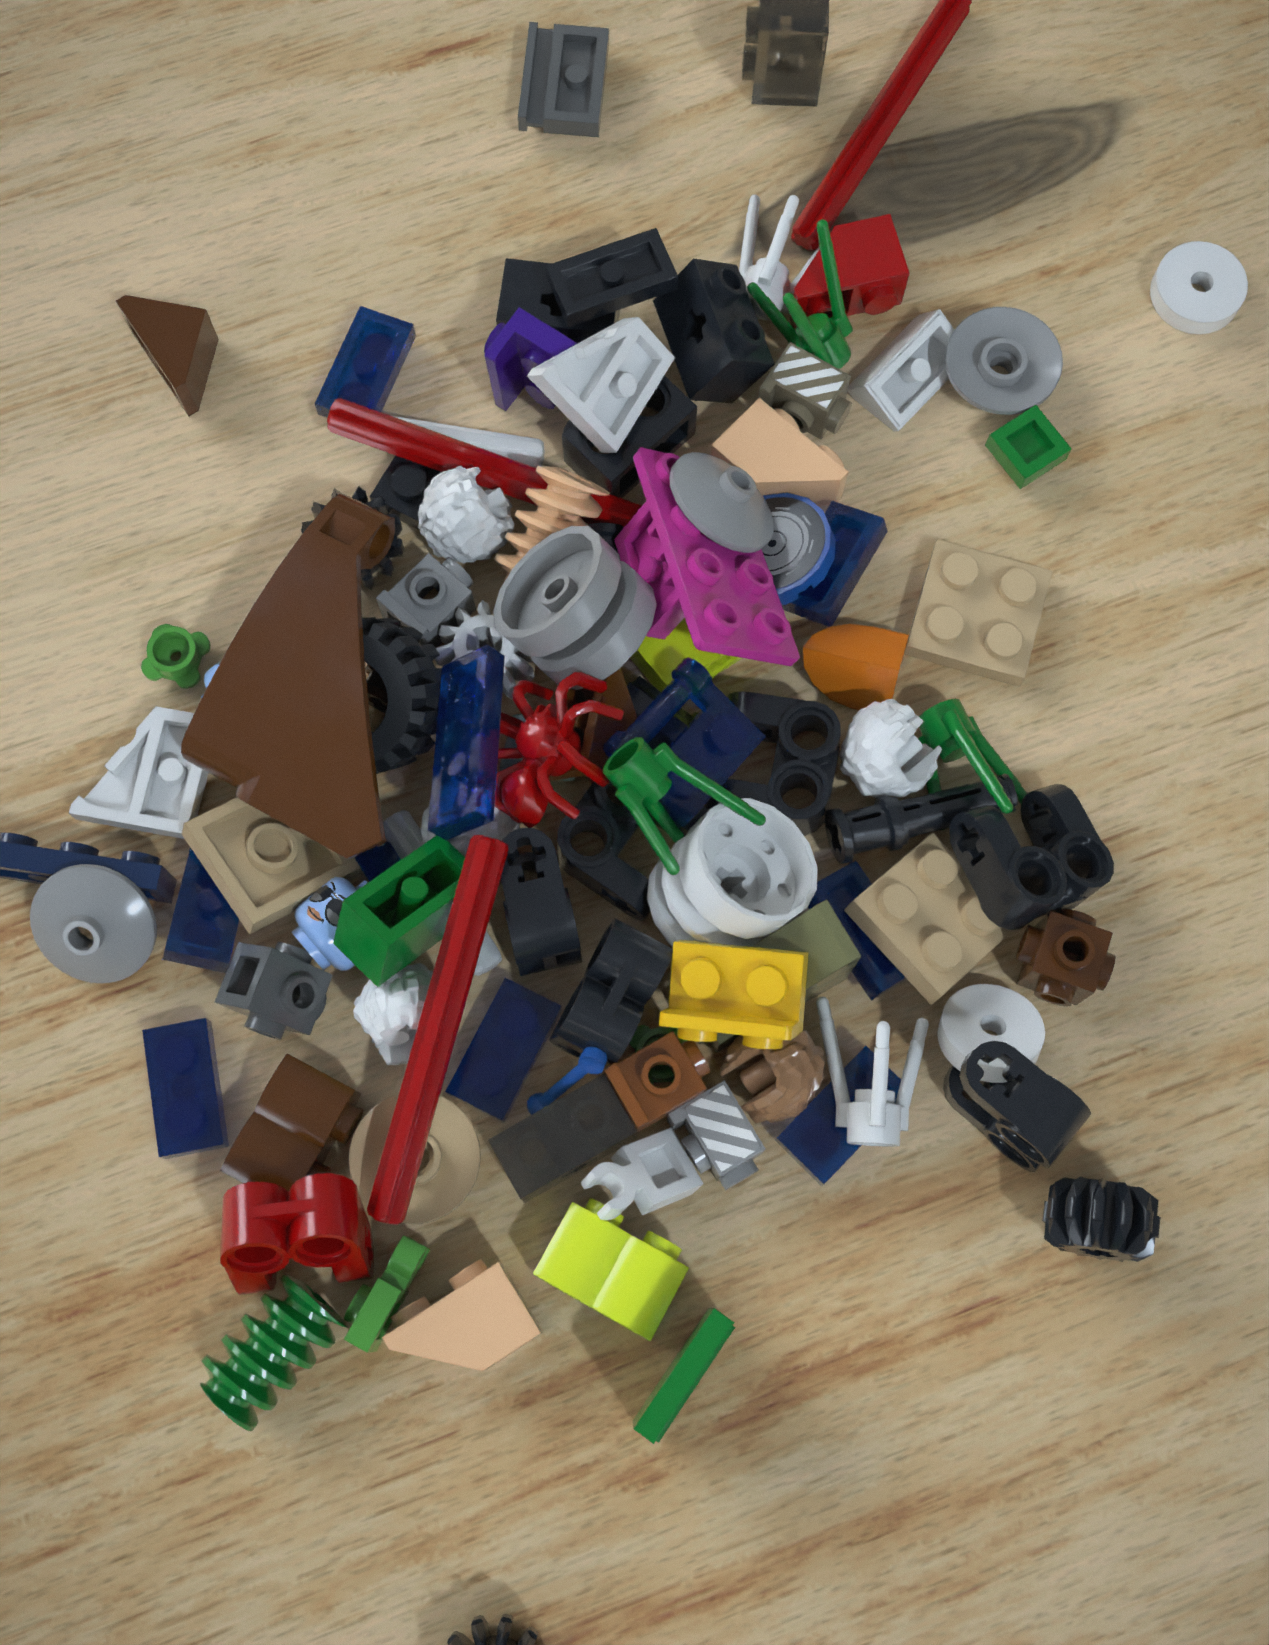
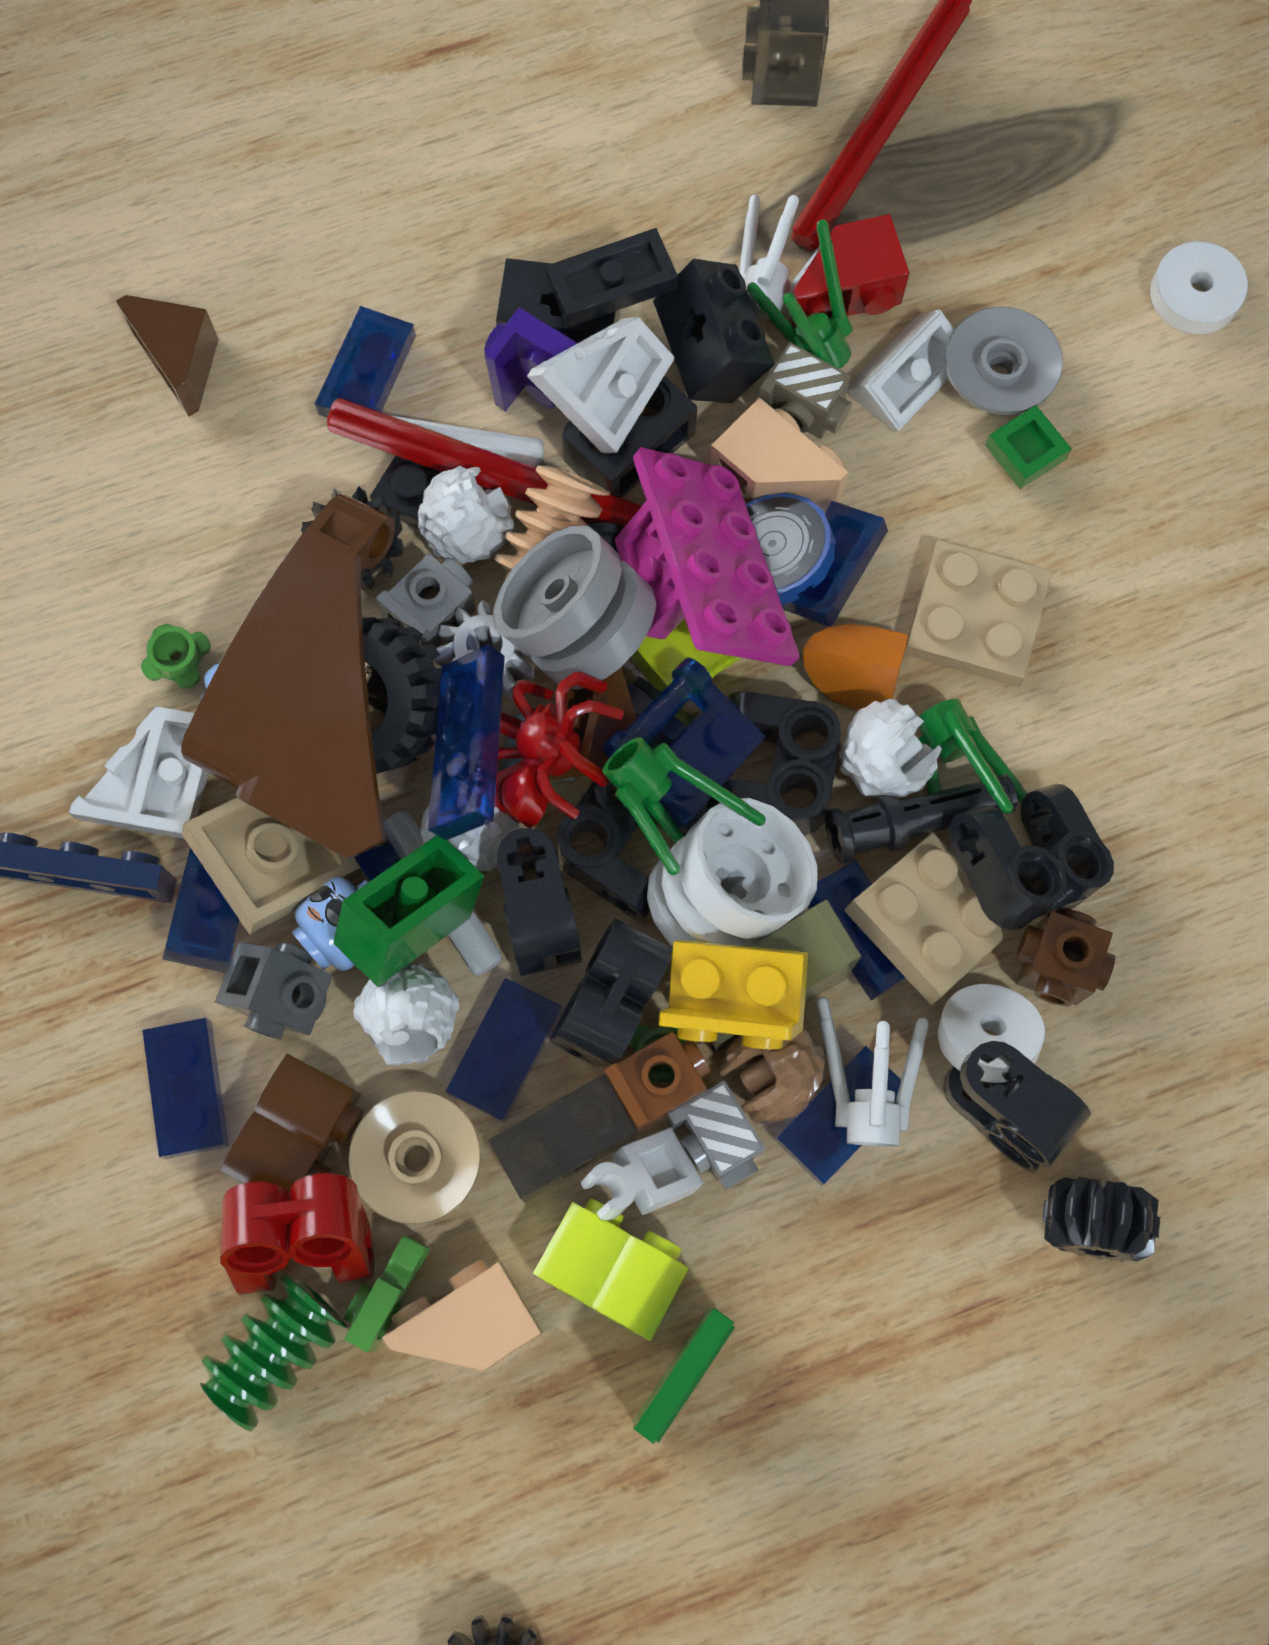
light grey dish [30,864,157,983] -> none
red axle [367,835,509,1225] -> none
dark grey plate [518,22,609,137] -> none
blue hinge [527,1046,608,1118] -> none
light grey dish [669,452,774,553] -> none

